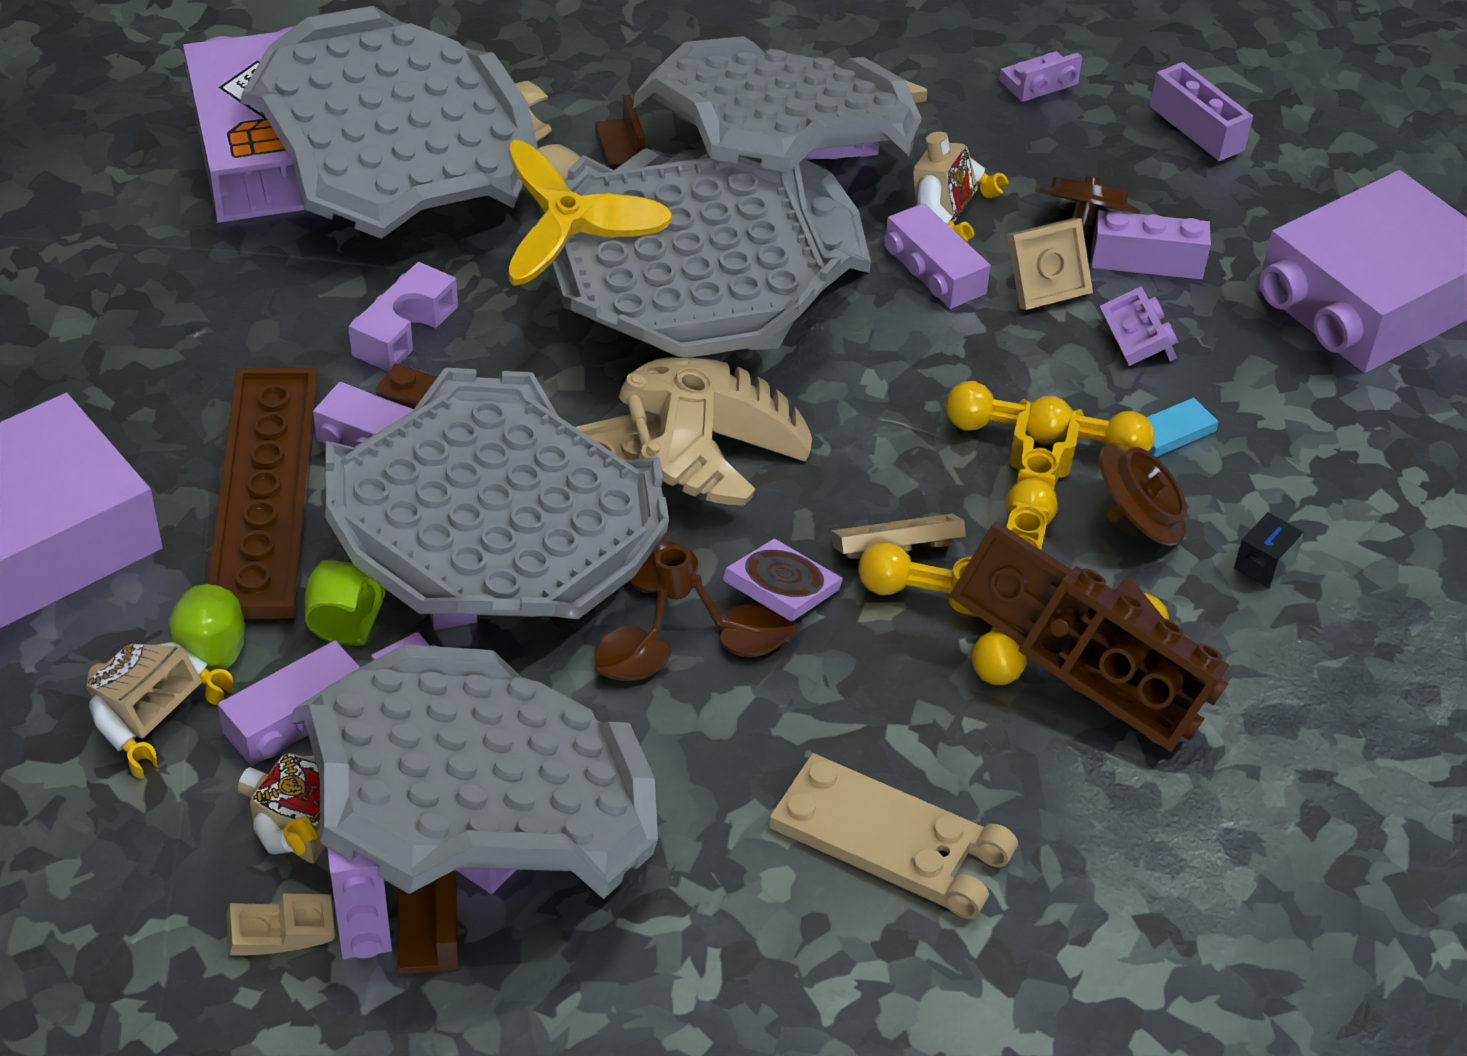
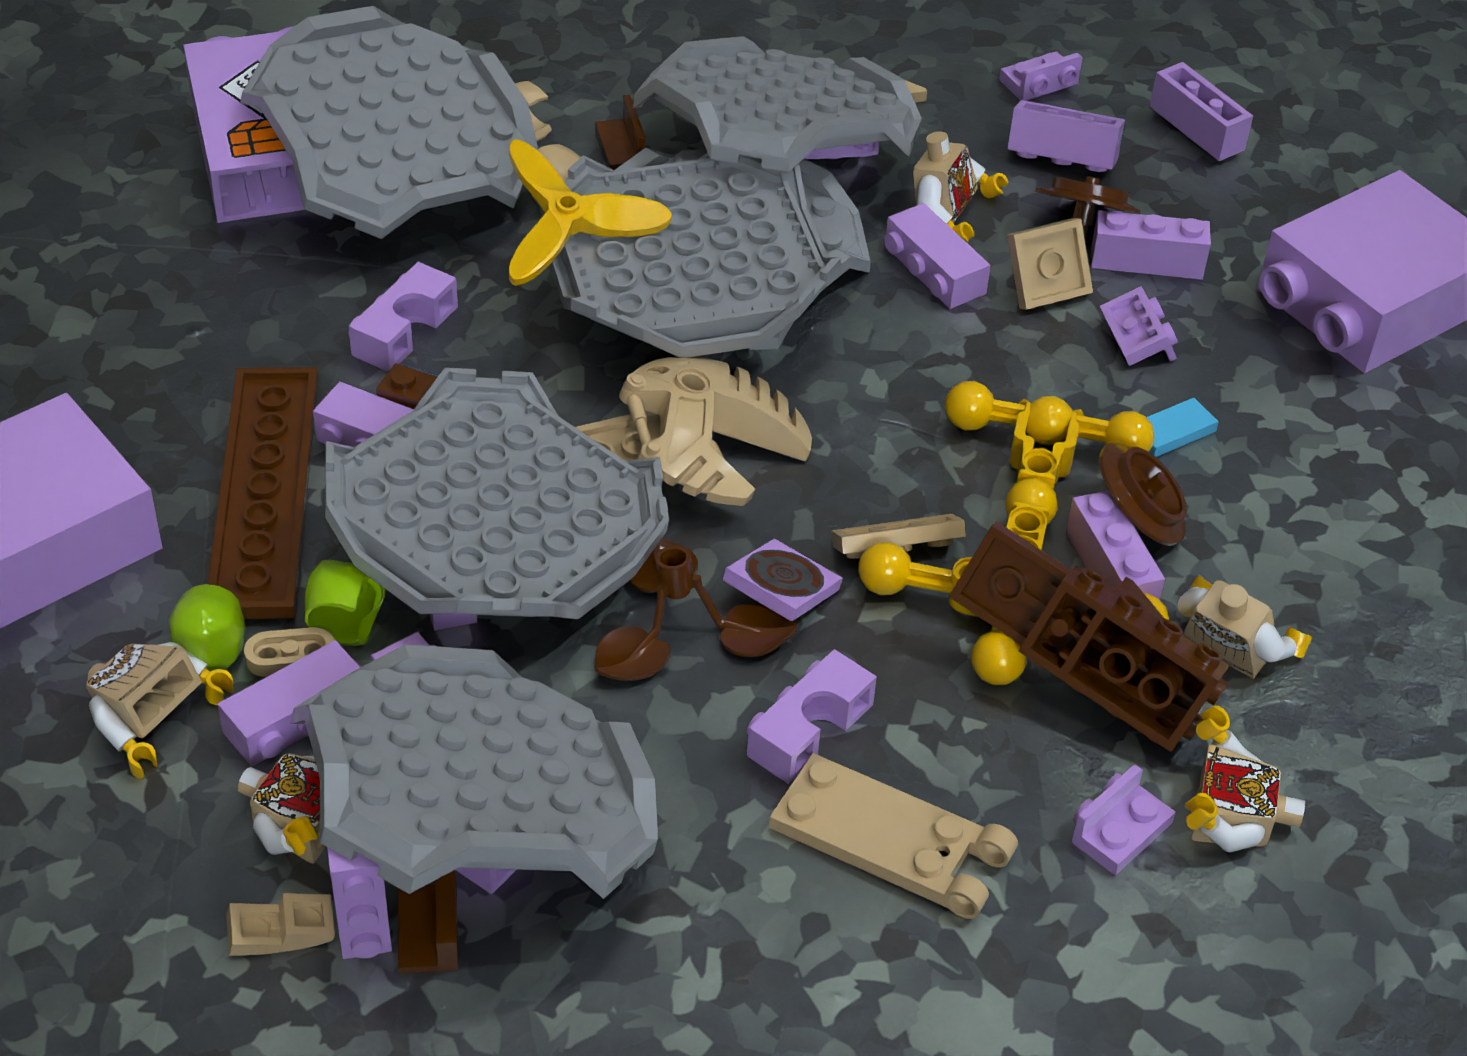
black brick [1234,512,1304,589] -> none
none -> tan plate [244,627,334,677]
none -> lavender arch [747,649,877,784]
none -> lavender brick [1007,100,1125,172]
none -> lavender brick [1066,490,1165,600]
none -> lavender bracket [1071,764,1176,876]
none -> torso [1178,575,1313,679]
none -> torso [1185,705,1305,853]

